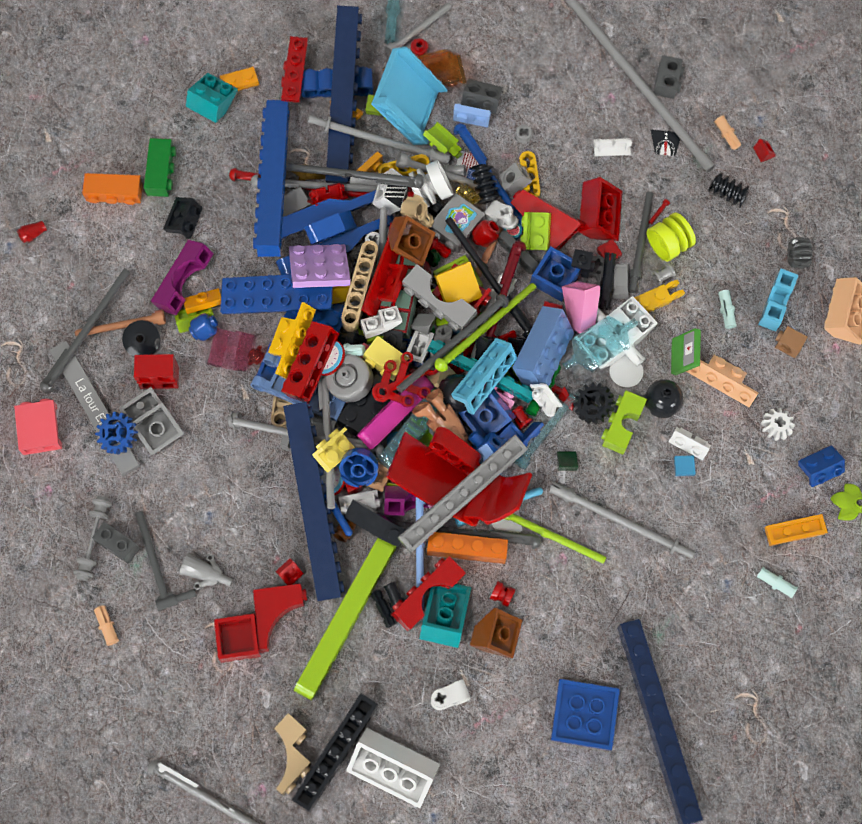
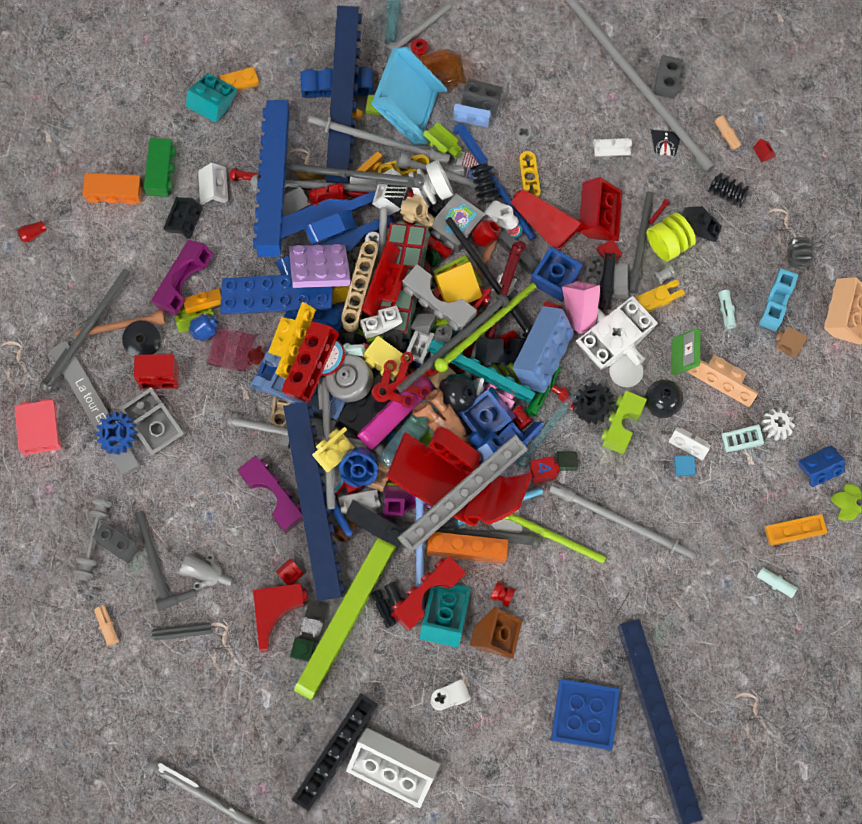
red piece [214,614,261,663] -> none
tan arch [274,713,311,795] -> none
red bracket [281,36,308,102] -> none
dark orange slope [388,215,436,267] -> none
medium azure fence [451,338,517,414] -> none
clear yellow cone [455,184,479,204] -> none
light grey brick [499,162,532,194] -> none
lime bracket [521,212,551,250] -> none
white hinge [530,383,563,417] -> none
clear light blue plate [562,316,638,373] -> none
black bracket [571,249,595,278] -> none
none -> dark grey axle [152,623,212,641]
none -> white panel [198,163,228,204]
none -> magenta arch [237,456,303,534]
none -> dark green plate [290,637,315,662]
none -> clear smoke slope [299,600,329,644]
none -> red brick [529,456,560,484]
none -> black slope [682,206,722,242]
none -> light aqua slope [721,424,764,452]

